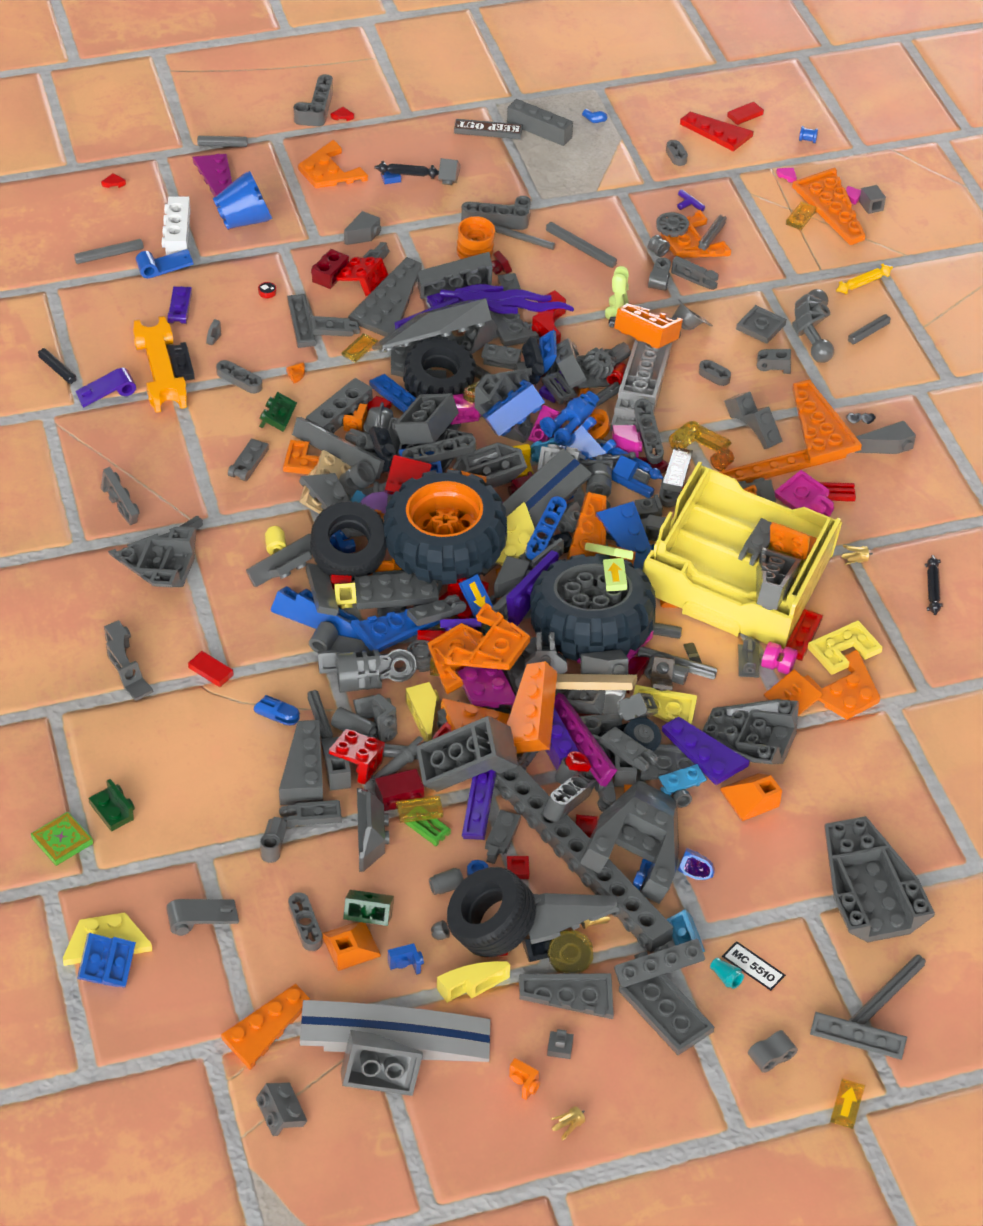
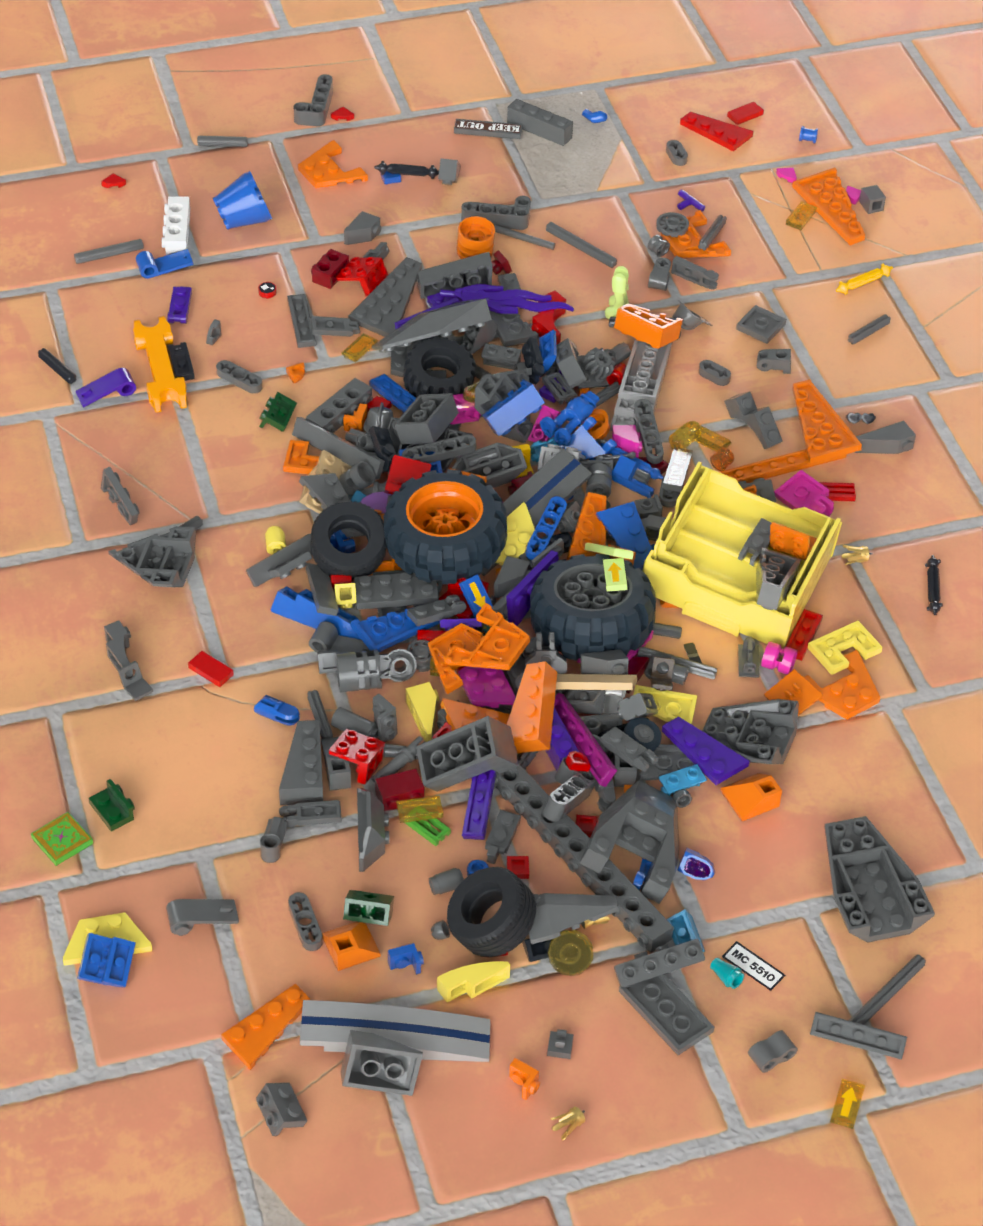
magenta wing [193,154,232,197] -> none
dark grey plate [228,438,269,481] -> none
dark grey plate [353,695,392,719] -> none
dark grey wing [519,973,614,1019] -> none
dark grey piece [792,289,834,363] -> none

